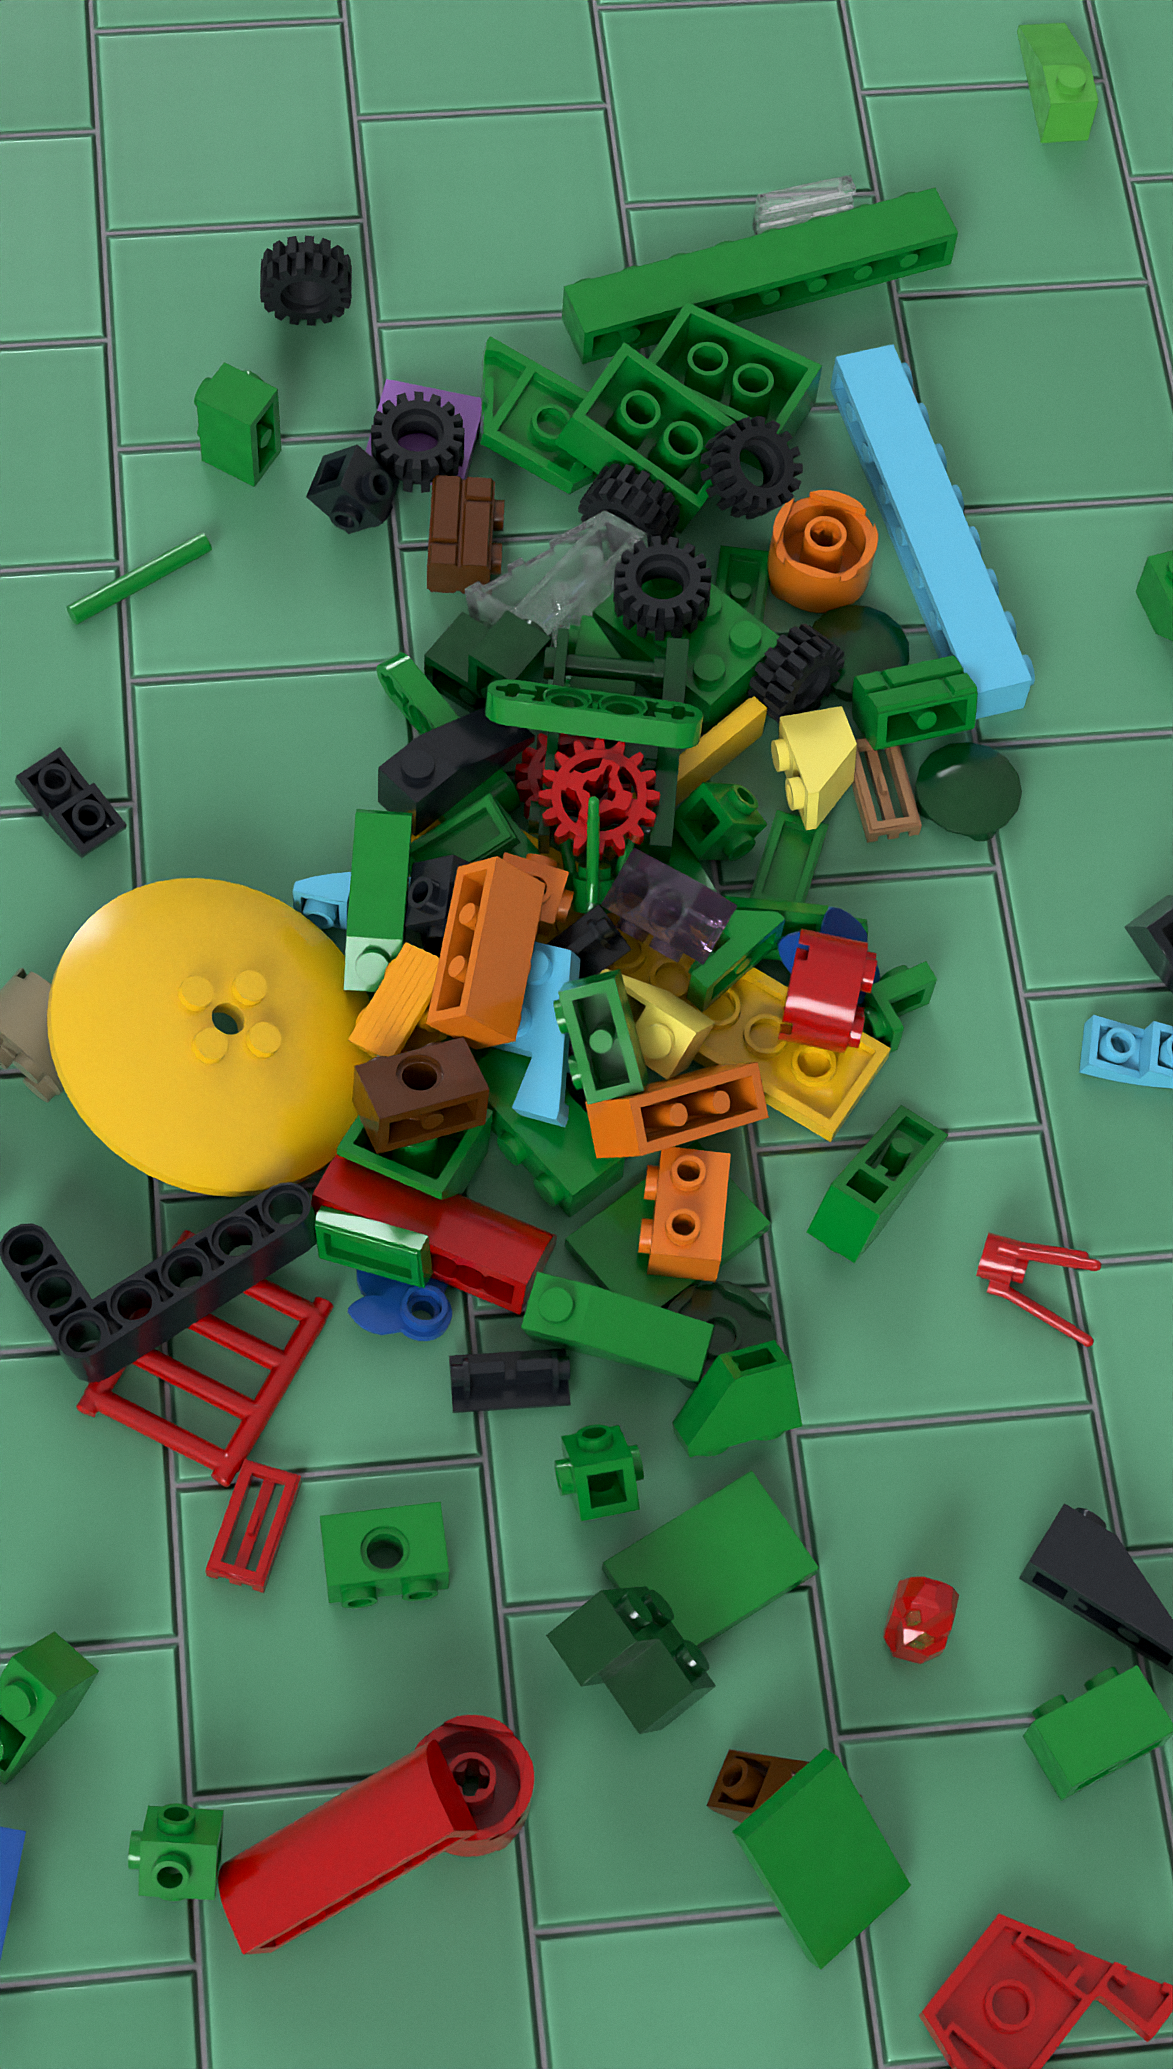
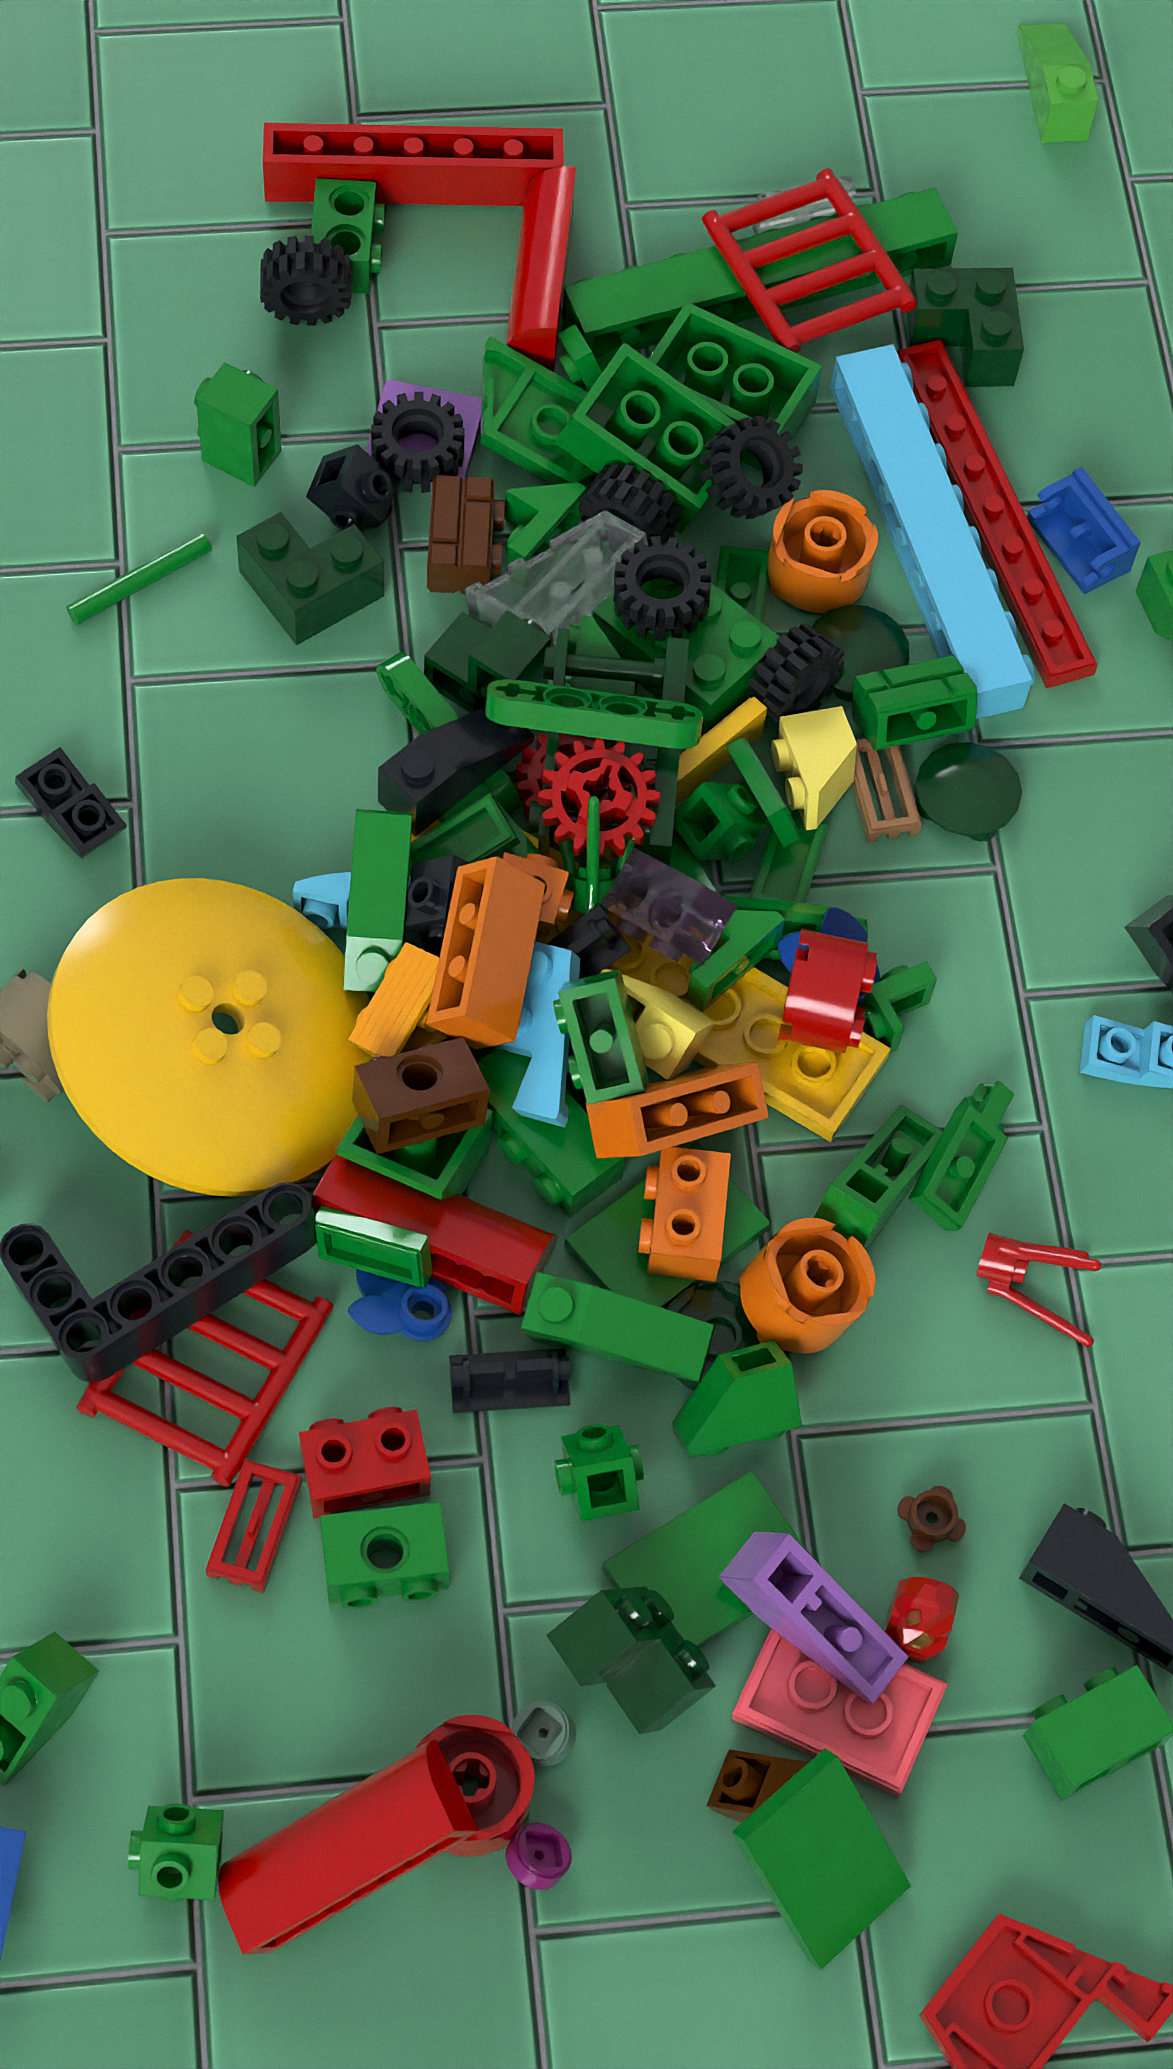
none -> dark green brick [236,512,384,646]
none -> red brick [263,123,564,206]
none -> red brick [299,1407,431,1518]
none -> green brick [311,178,385,294]
none -> green slope [504,482,587,586]
none -> red brick [505,166,576,372]
none -> magenta tile [506,1822,572,1890]
none -> sand green tile [511,1701,576,1766]
none -> green bracket [557,325,619,392]
none -> red bar [701,168,918,353]
none -> medium lavender slope [719,1531,908,1704]
none -> green tile [726,737,801,848]
none -> coral tile [731,1628,948,1798]
none -> orange brick [739,1218,876,1354]
none -> red tile [896,339,1098,689]
none -> reddish brown plate [897,1486,966,1552]
none -> dark green brick [906,268,1024,387]
none -> green hinge [908,1081,1014,1231]
none -> blue hinge [1027,467,1141,595]

